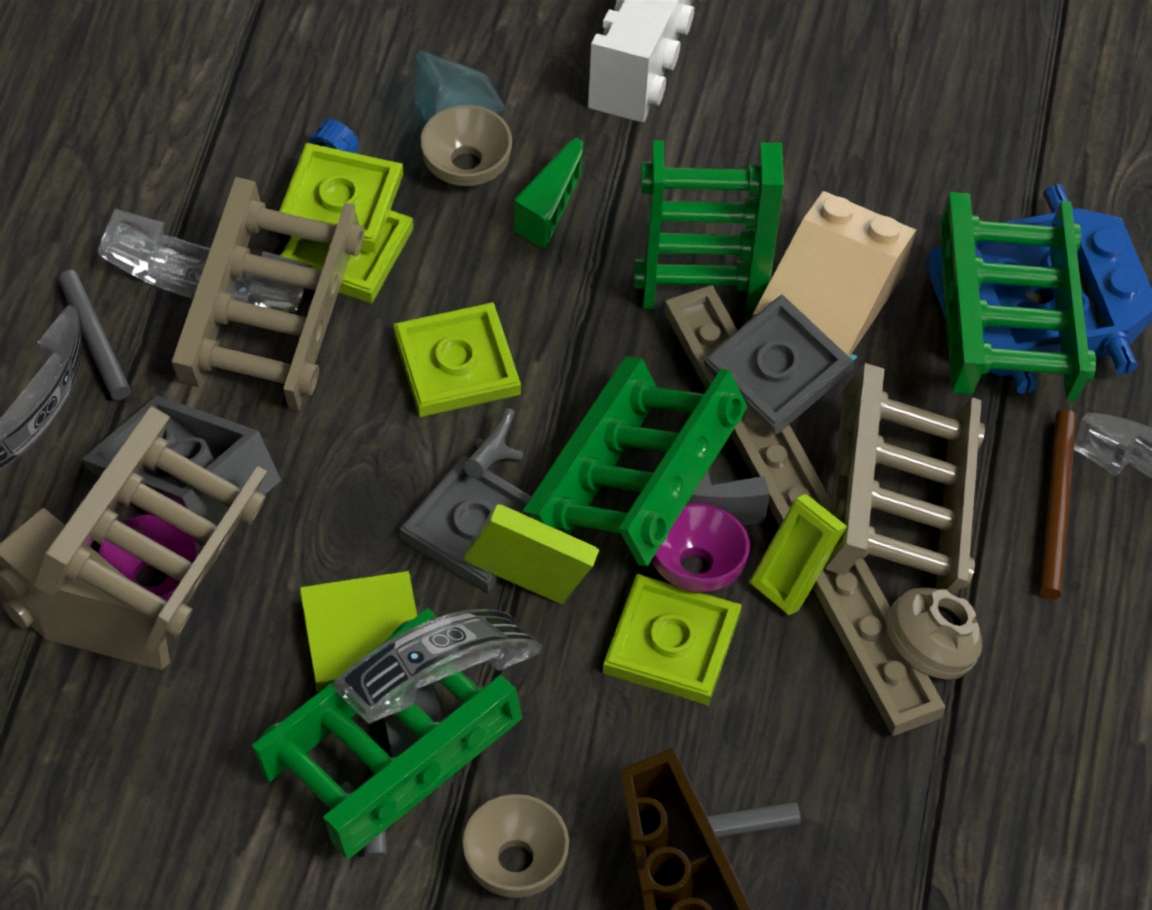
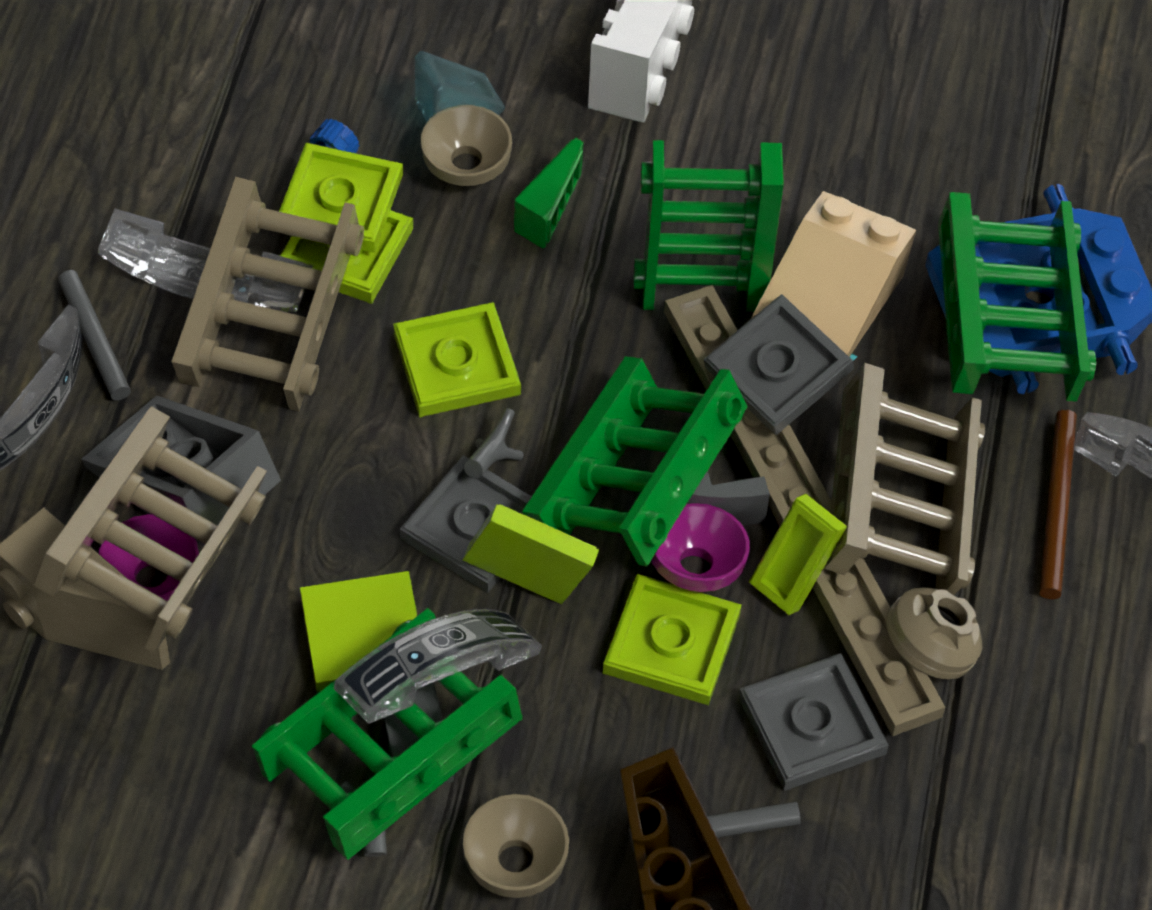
none -> dark grey tile [738,653,889,791]

